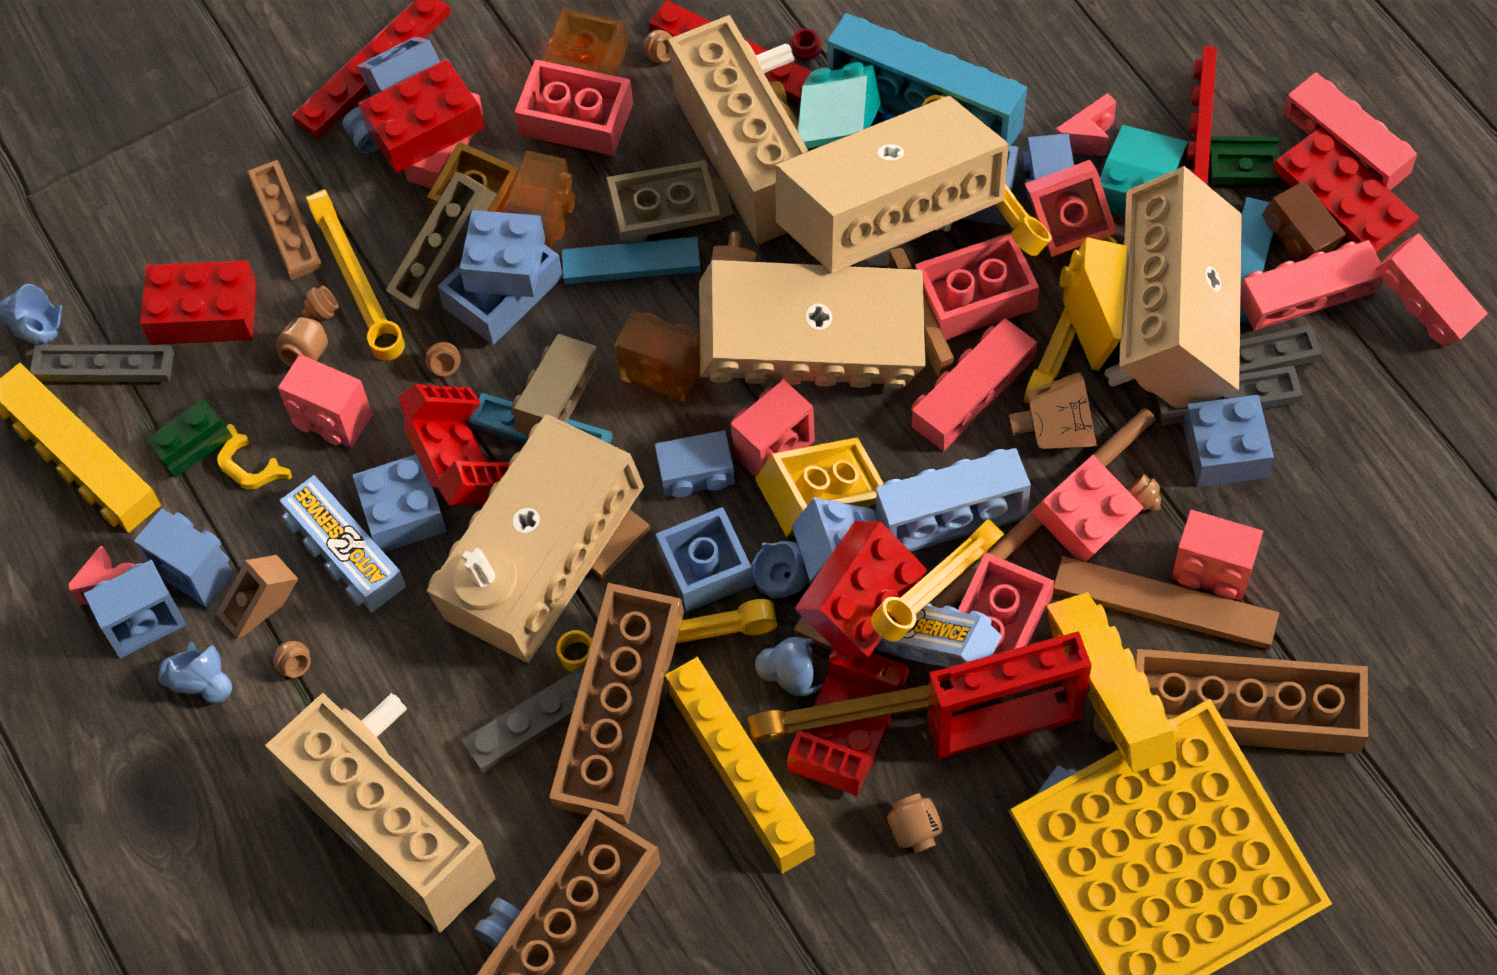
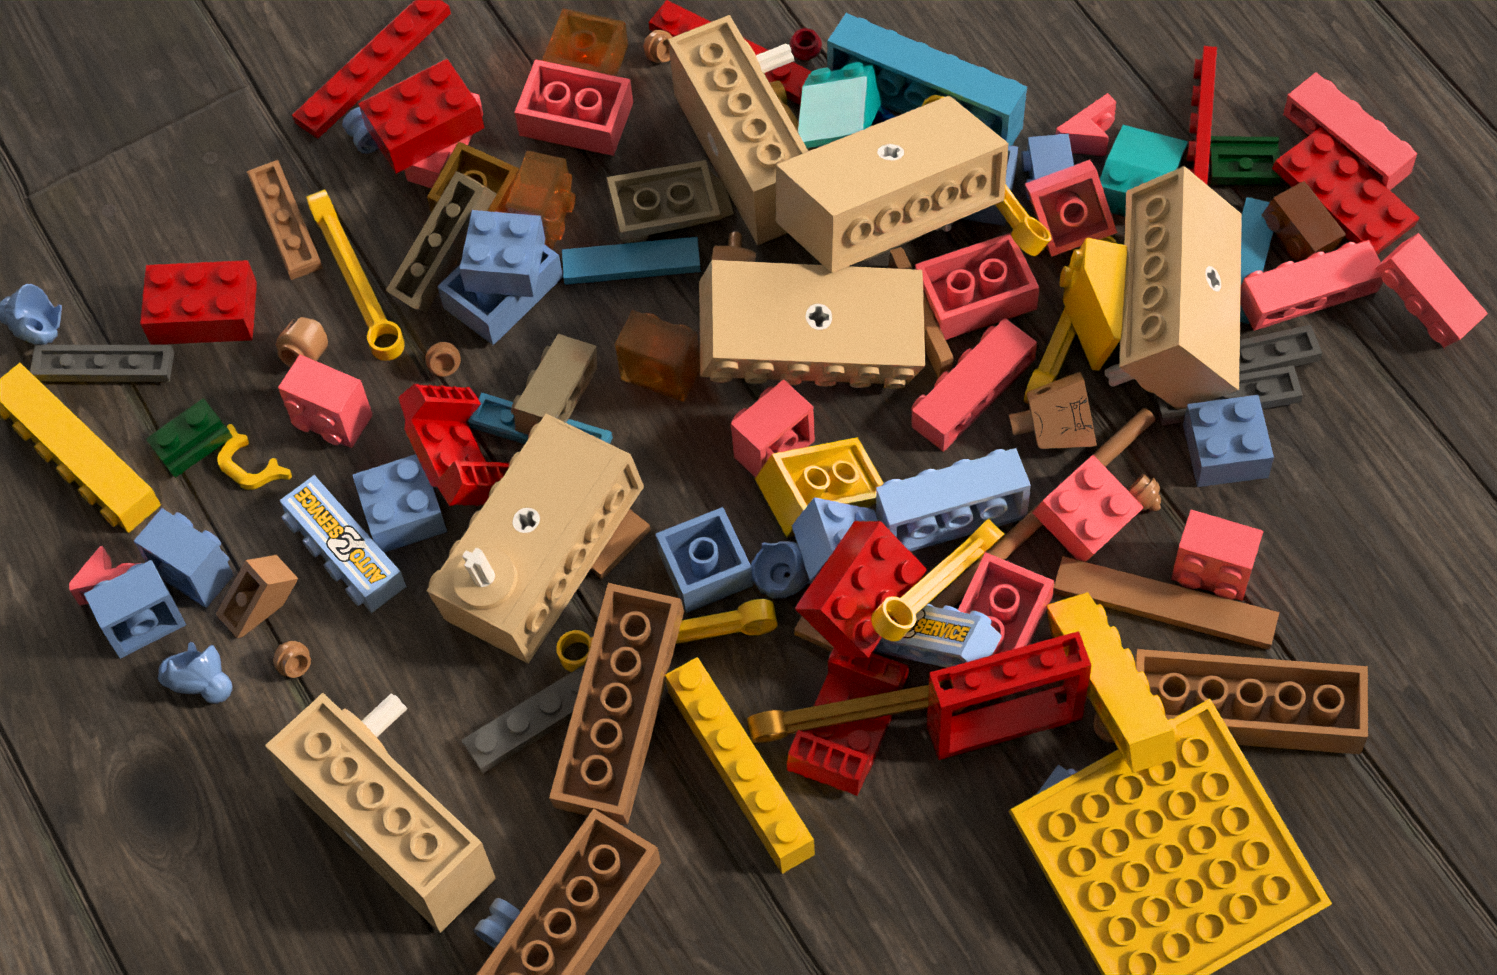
medium nougat plate [302,286,339,320] -> none
medium blue brick [357,37,440,96] -> none
medium blue brick [655,430,735,497] -> none
medium blue piece [755,637,823,696] -> none
medium nougat head [887,793,943,853] -> none

